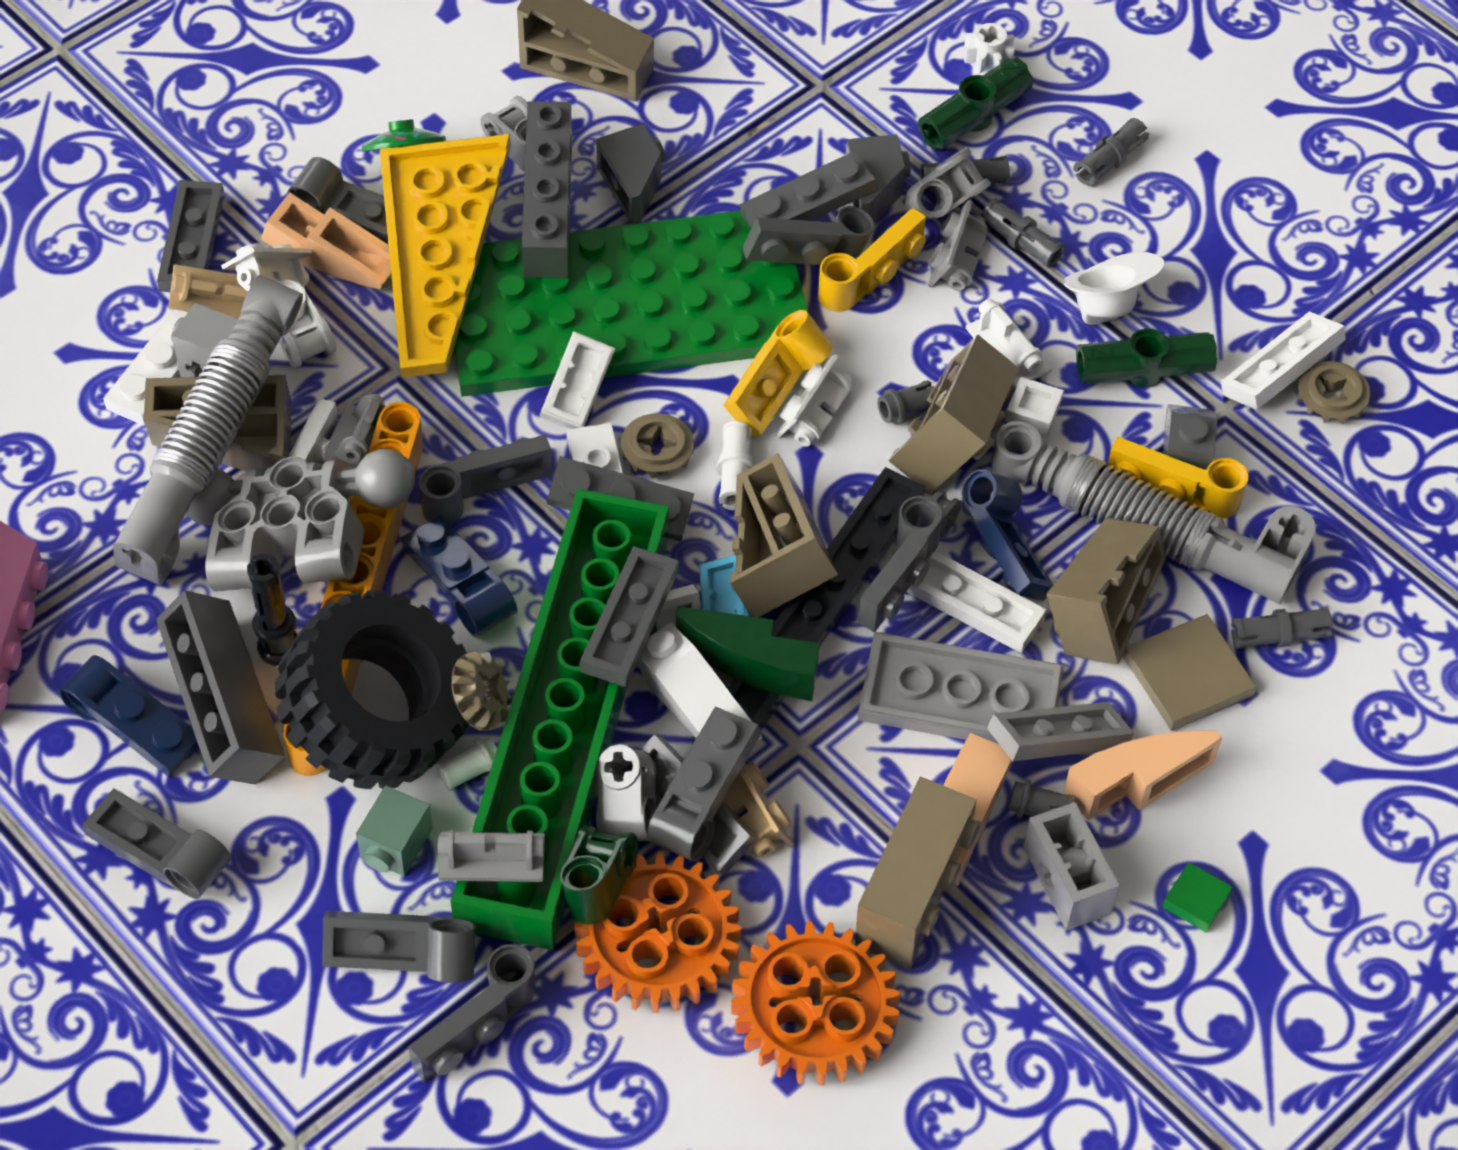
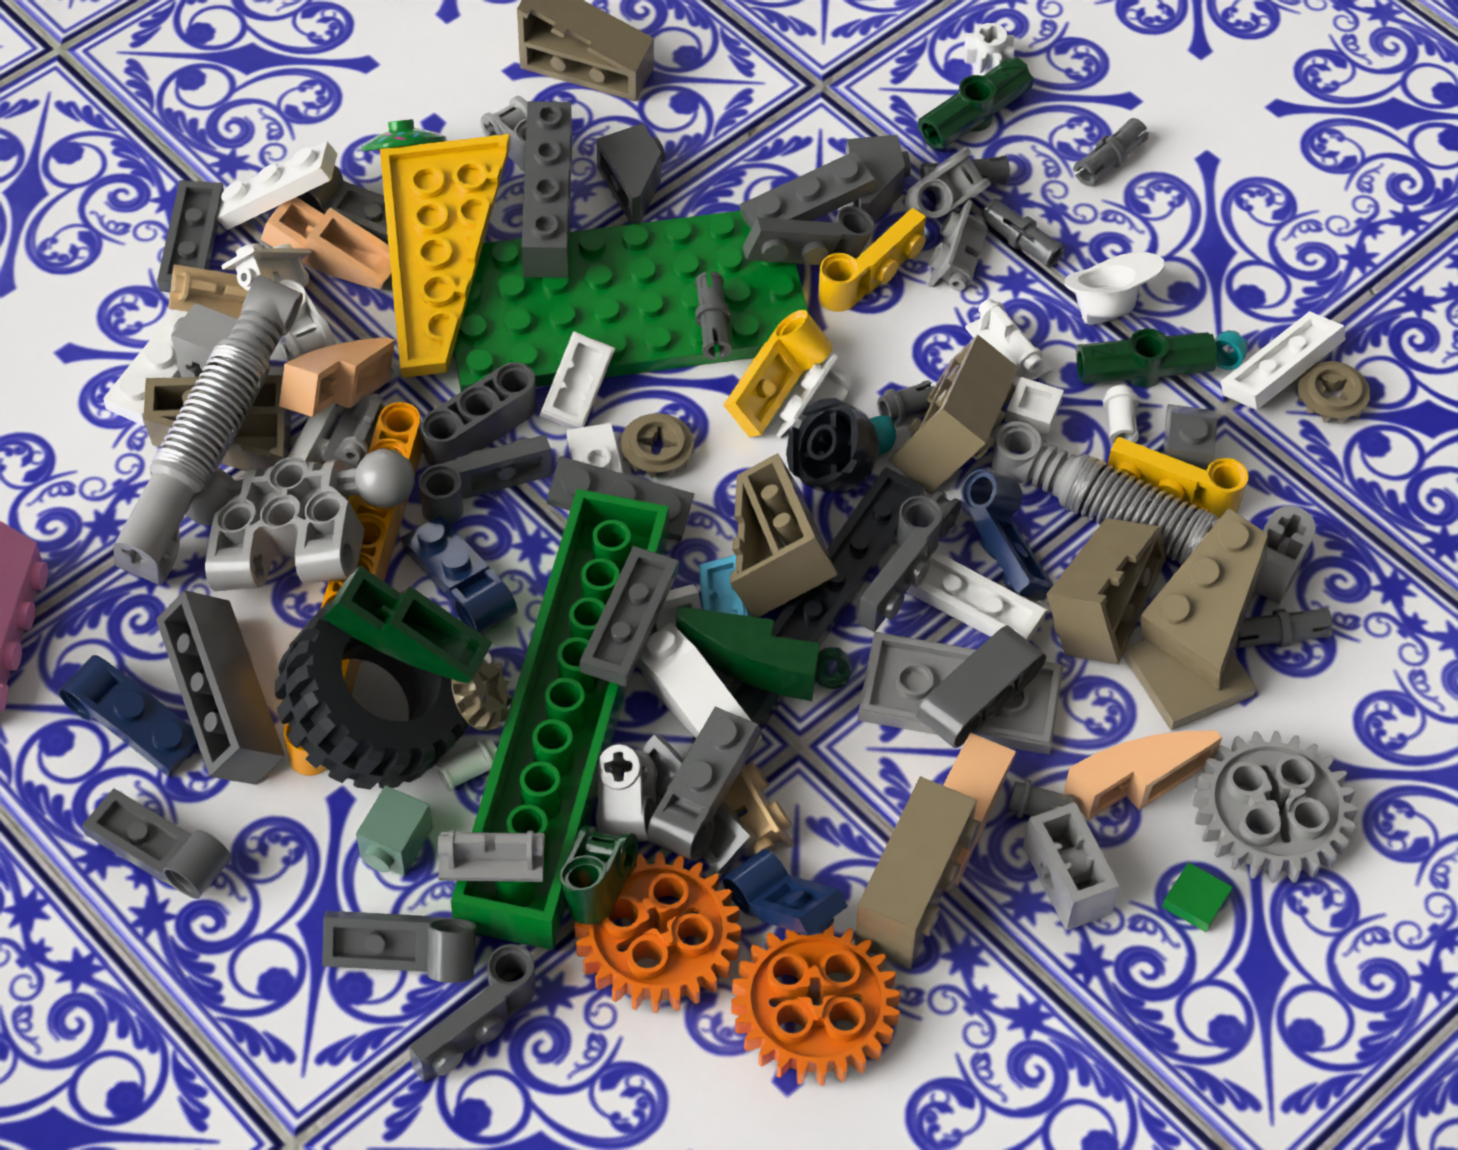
black pin [247,554,297,666] -> none
white pin [717,421,754,510] -> none
light grey plate [987,702,1135,761] -> none
none -> white plate [216,141,338,230]
none -> light nougat slope [279,337,395,417]
none -> dark green slope [323,566,493,684]
none -> dark grey beam [421,362,537,466]
none -> dark grey pin [695,272,732,360]
none -> dark blue plate [722,848,848,936]
none -> black cylinder [786,398,880,493]
none -> clear green hinge [816,647,852,689]
none -> teal hinge [870,415,897,454]
none -> dark grey beam [916,625,1046,748]
none -> white pin [1103,385,1139,443]
none -> dark tan wedge [1141,508,1268,690]
none -> light grey gear [1193,731,1358,883]
none -> teal hinge [1215,330,1248,370]

